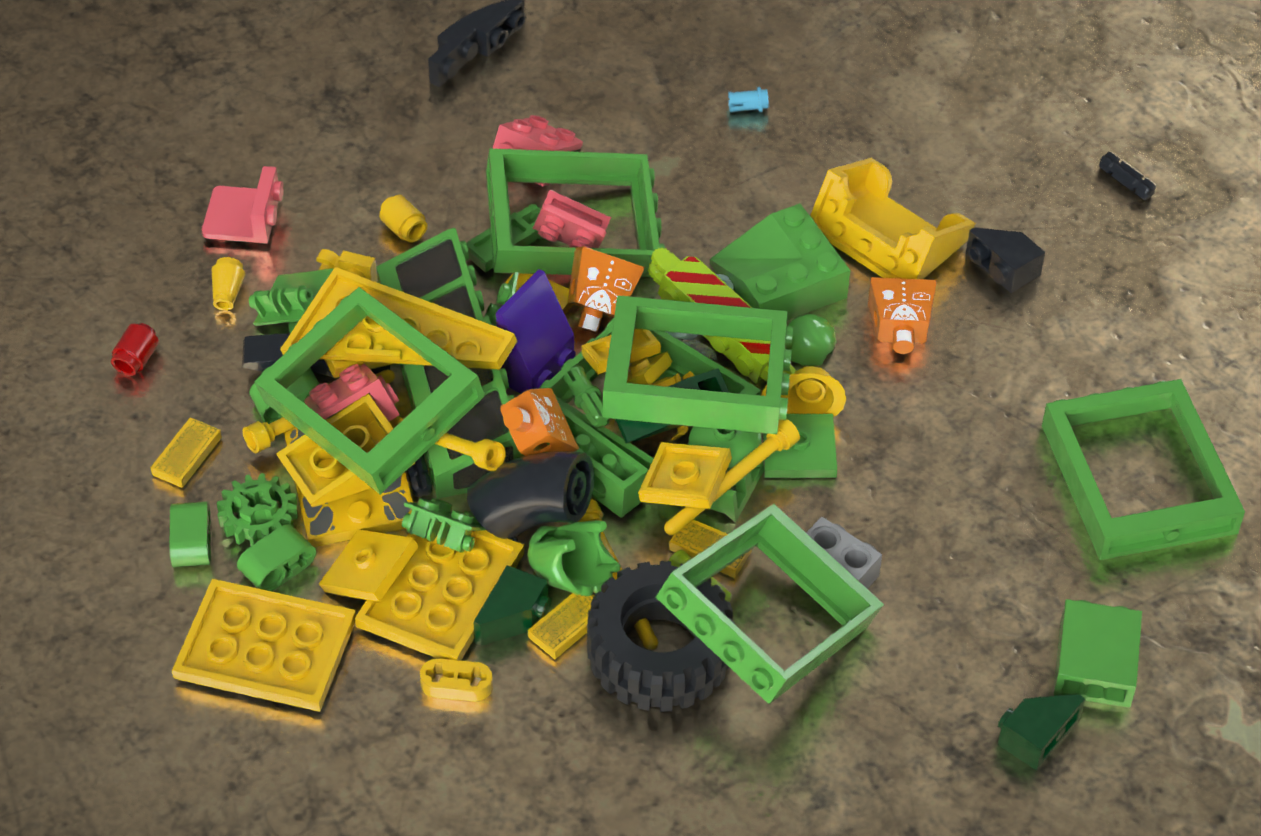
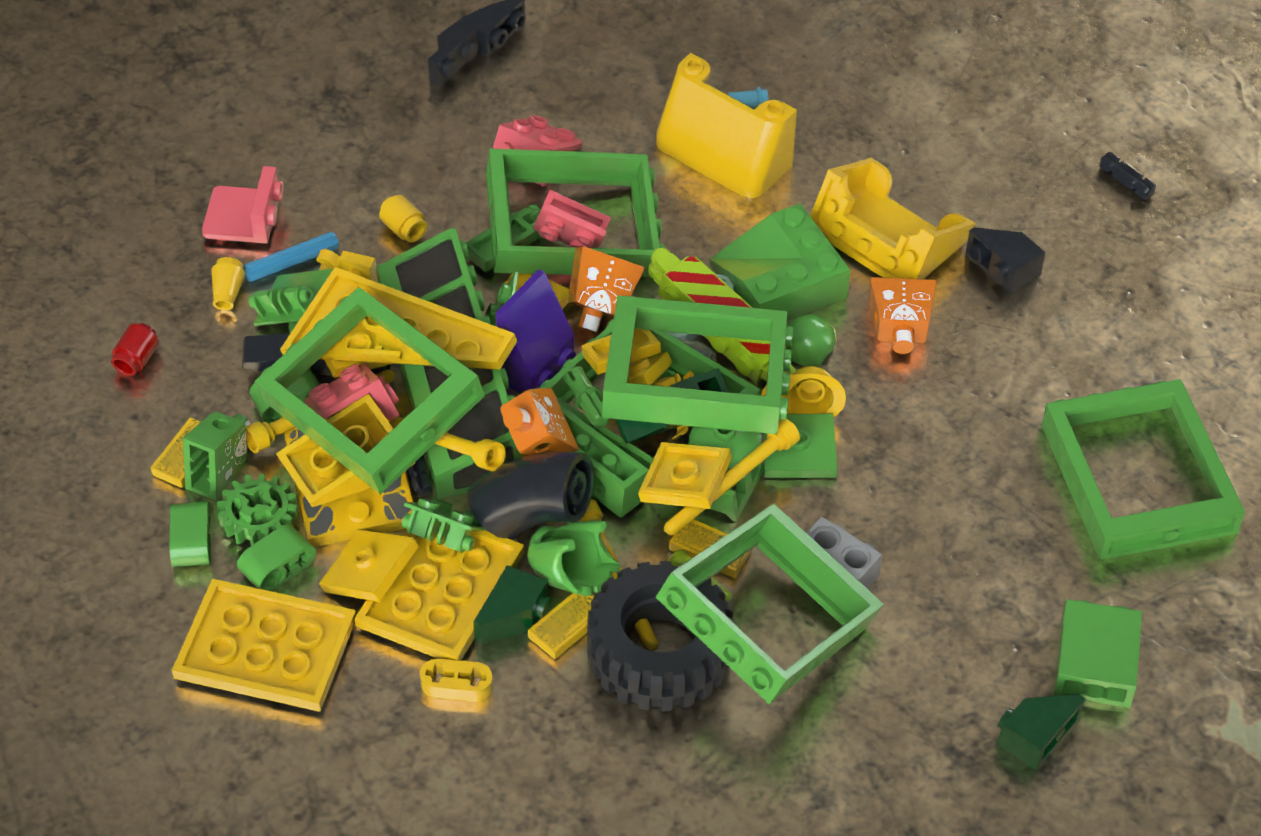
none -> bright green torso [183,412,251,501]
none -> dark azure axle [243,232,339,282]
none -> yellow windscreen [656,53,797,198]

